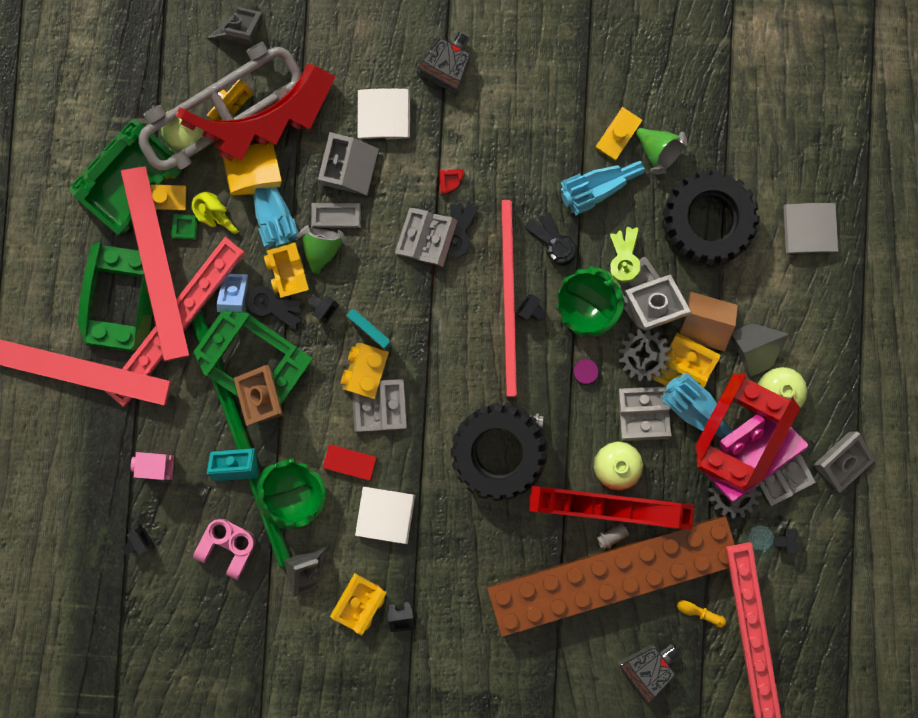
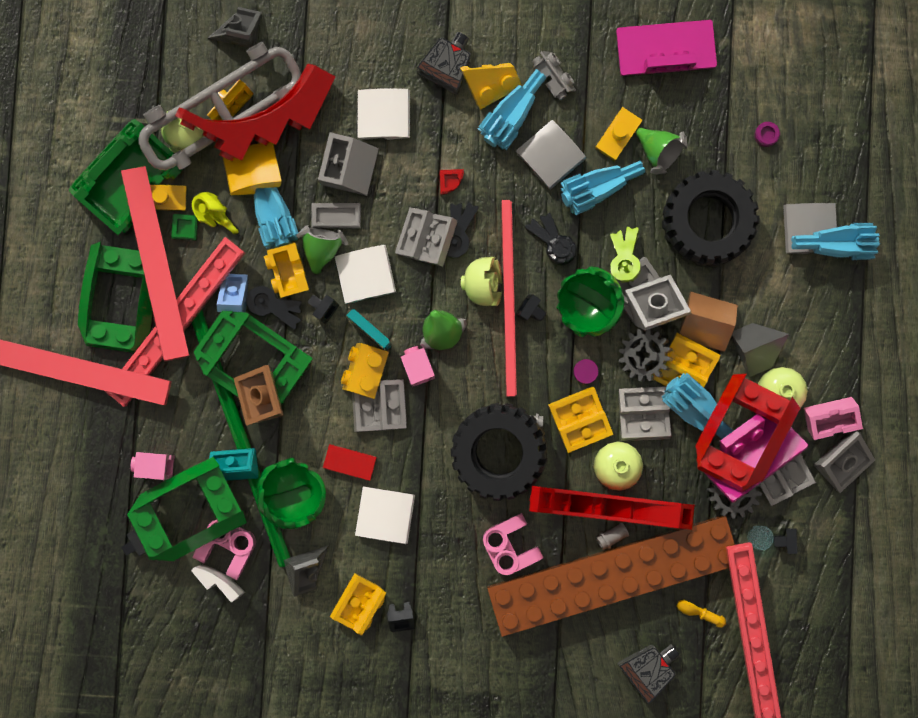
none -> green wedge [127,457,247,561]
none -> white slope [191,564,245,603]
none -> white slope [335,245,396,304]
none -> bright pink brick [401,346,435,387]
none -> bright green hat [420,310,467,350]
none -> yellow wing [460,63,522,110]
none -> yellowish green cylinder [461,257,502,306]
none -> medium azure piece [478,69,546,150]
none -> bright pink piece [483,513,544,575]
none -> light grey slope [516,120,587,190]
none -> light grey hinge [532,51,576,101]
none -> yellow slope [548,386,613,453]
none -> dark pink bracket [616,20,717,76]
none -> magenta tile [754,122,780,147]
none -> medium azure piece [791,223,880,260]
none -> bright pink brick [804,397,863,440]

